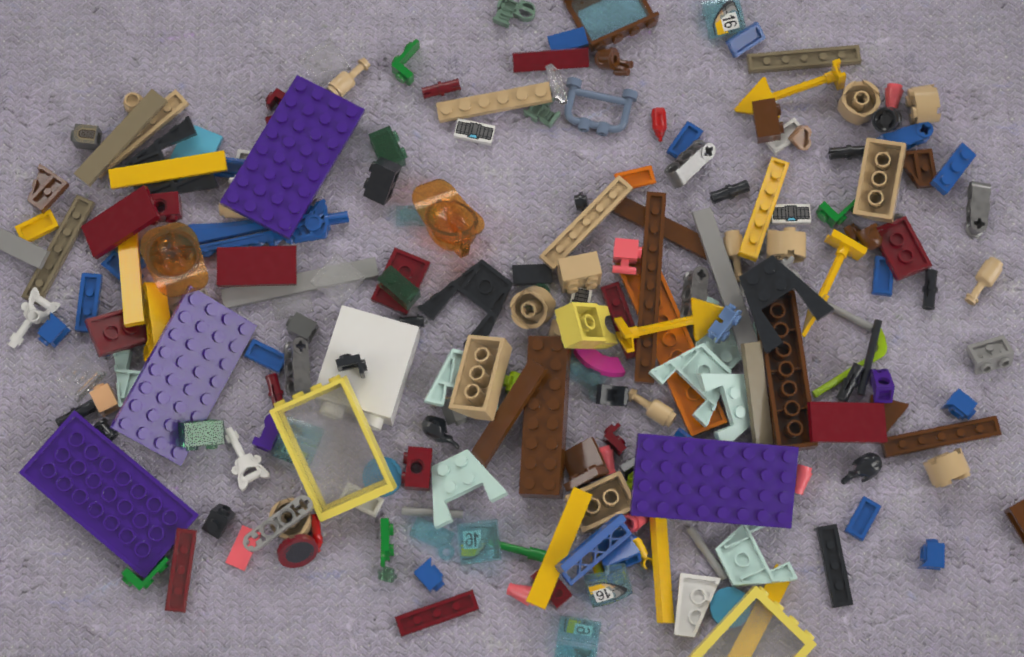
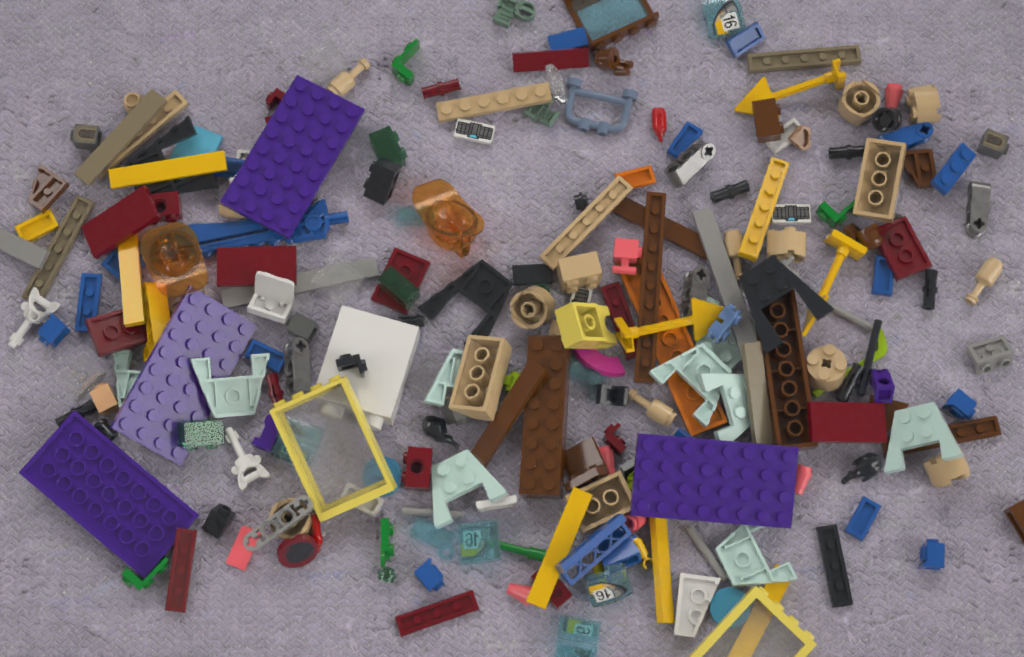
none -> light aqua wing [190,353,270,418]
none -> white bracket [247,271,295,324]
none -> white tile [476,495,517,512]
none -> tan brick [806,344,847,391]
none -> light aqua wing [884,402,965,474]
none -> dark grey brick [976,128,1010,160]

